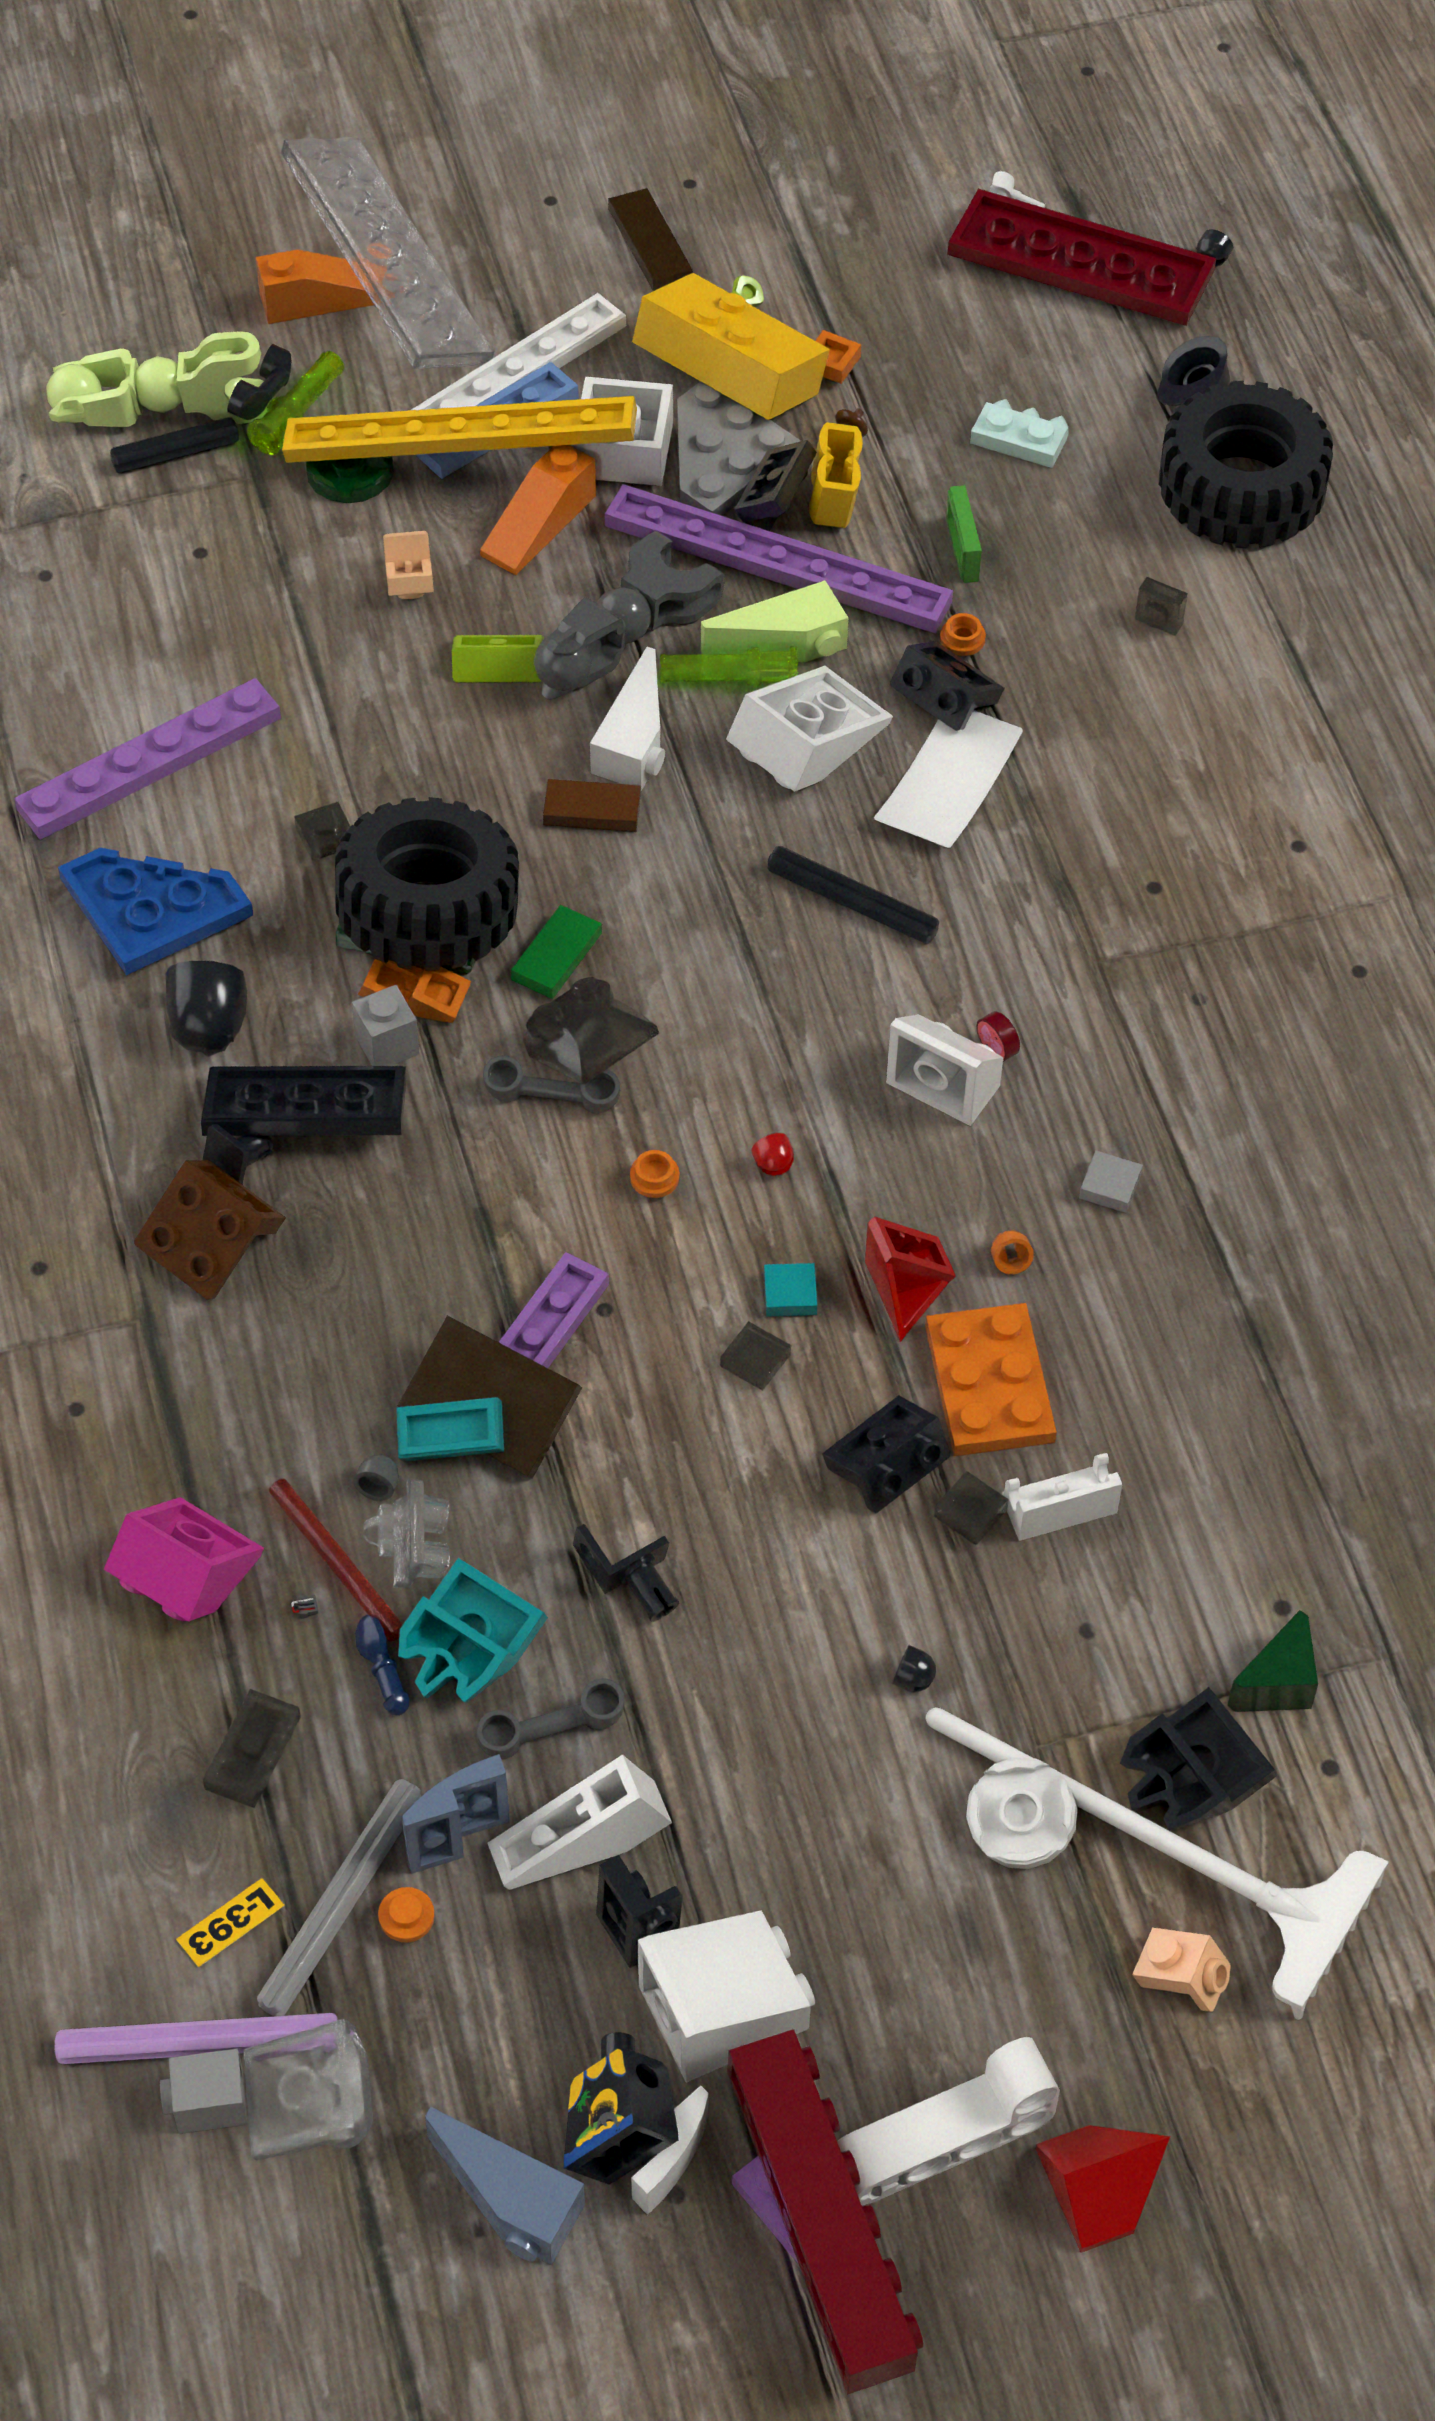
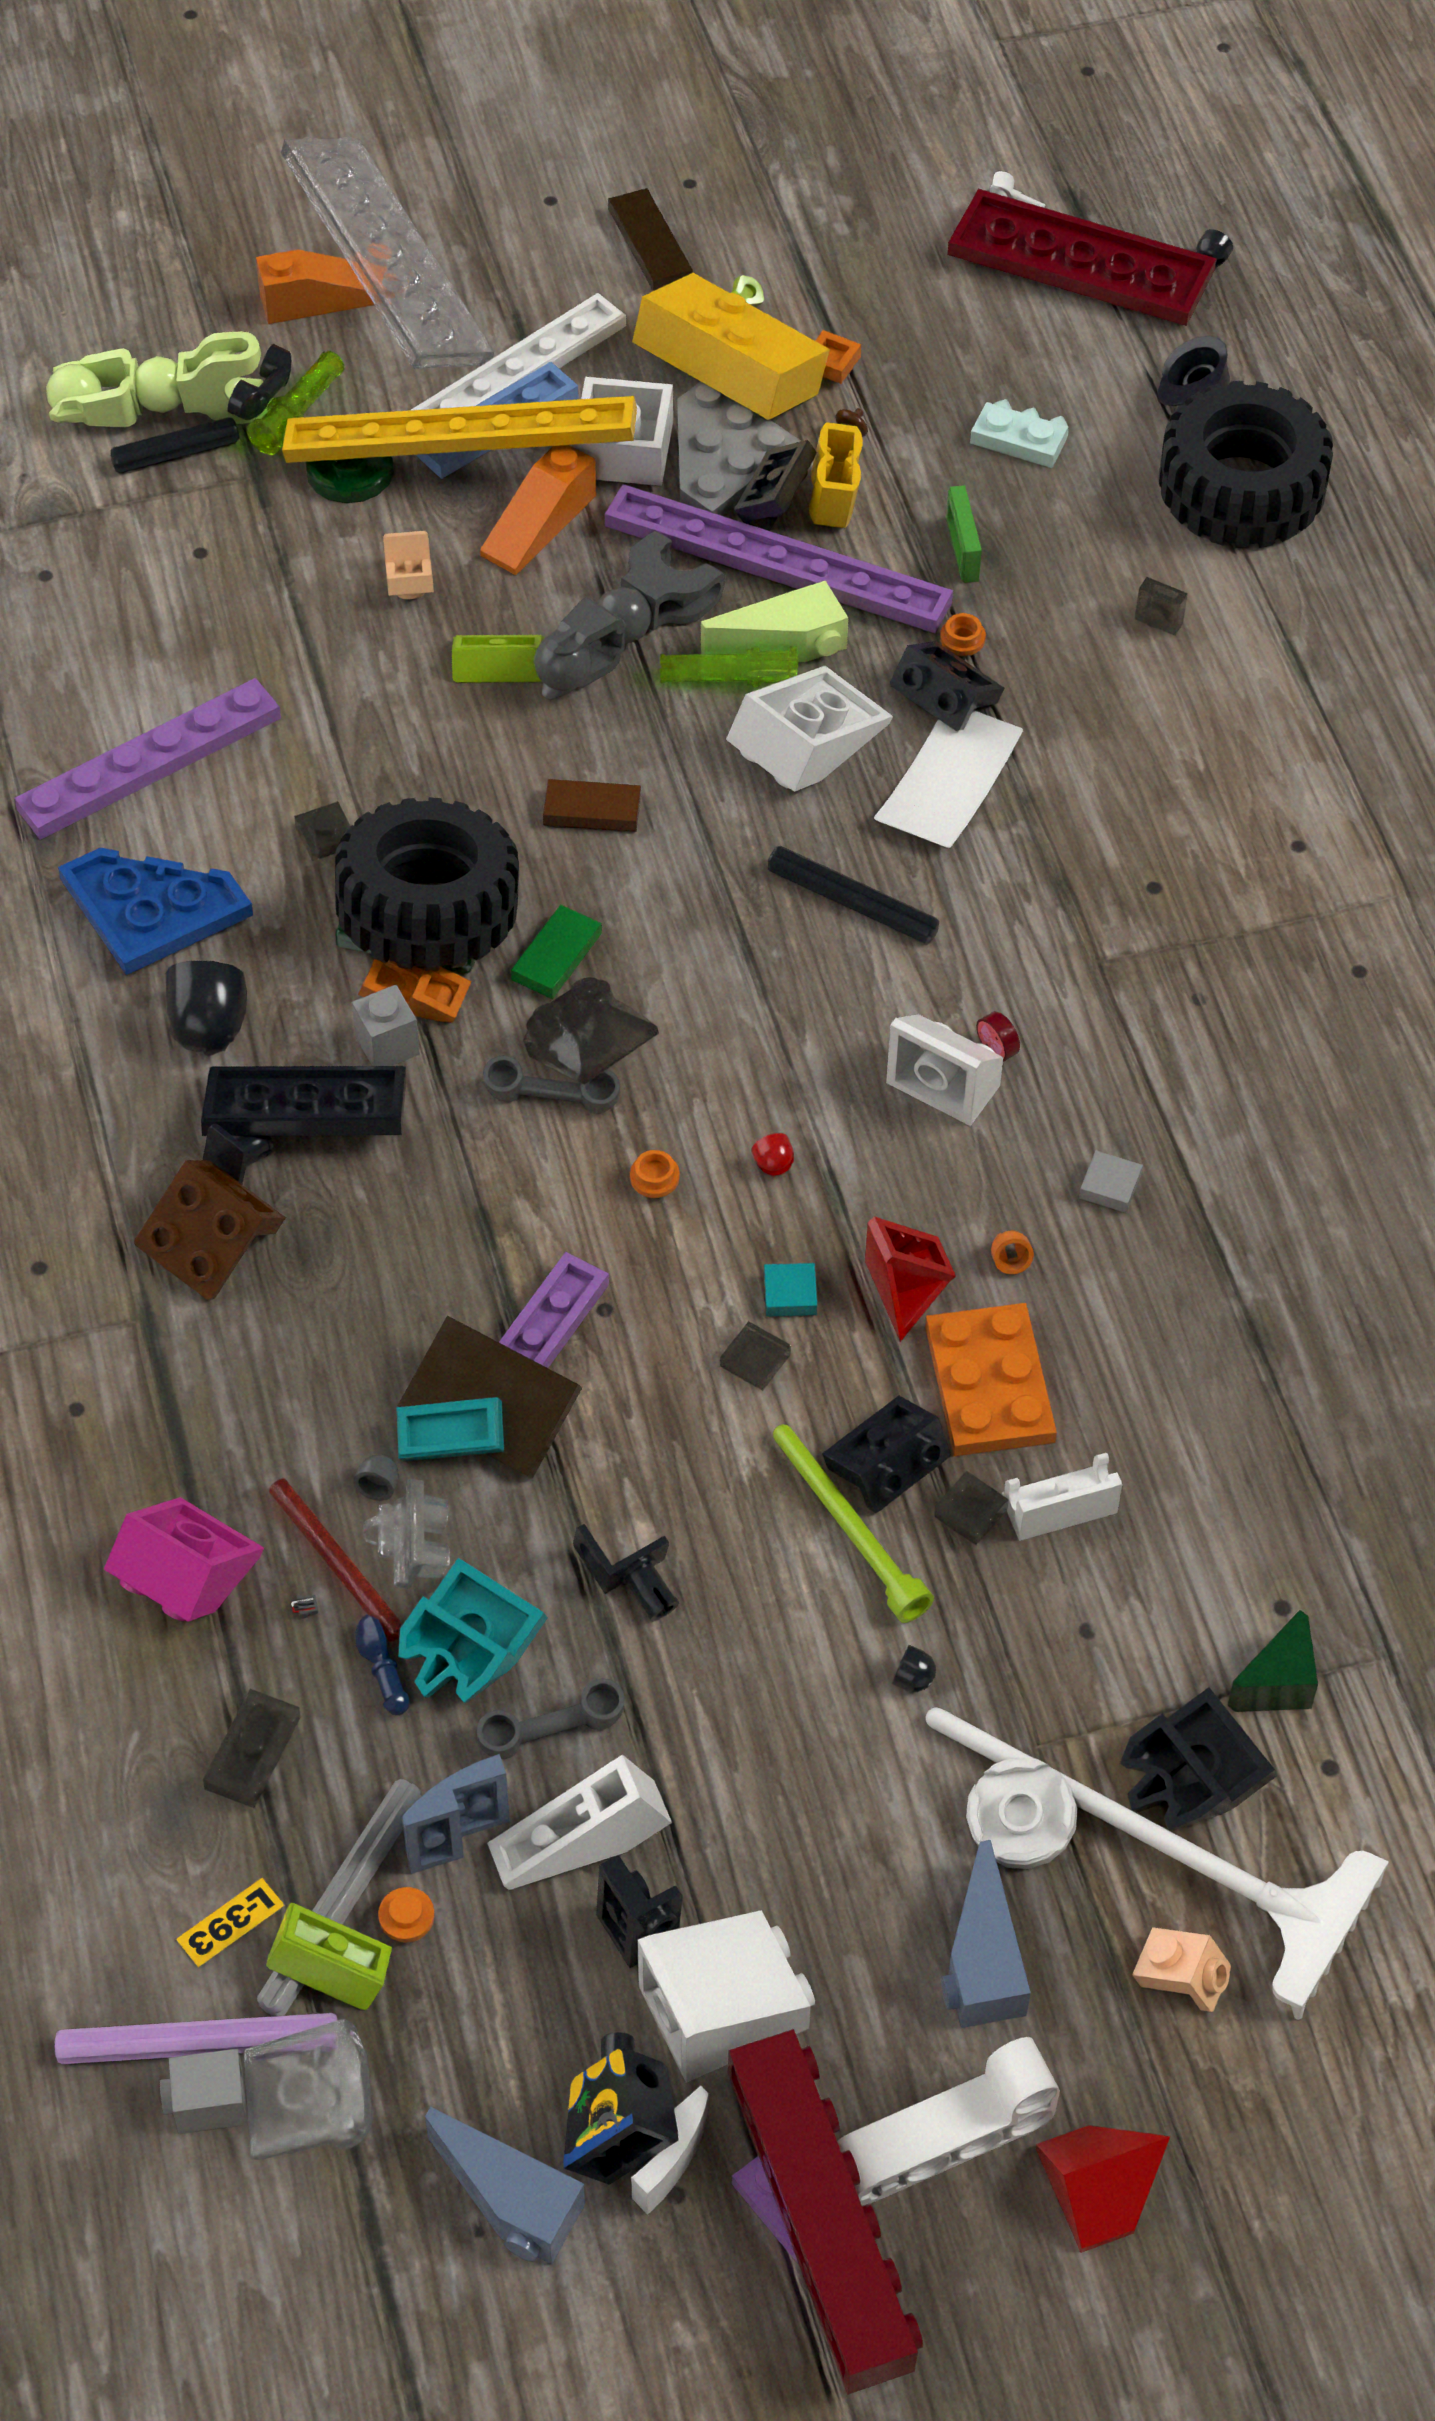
white slope [590,647,665,791] -> none
none -> lime slope [266,1902,392,2010]
none -> lime piece [773,1424,934,1623]
none -> sand blue slope [941,1840,1031,2028]

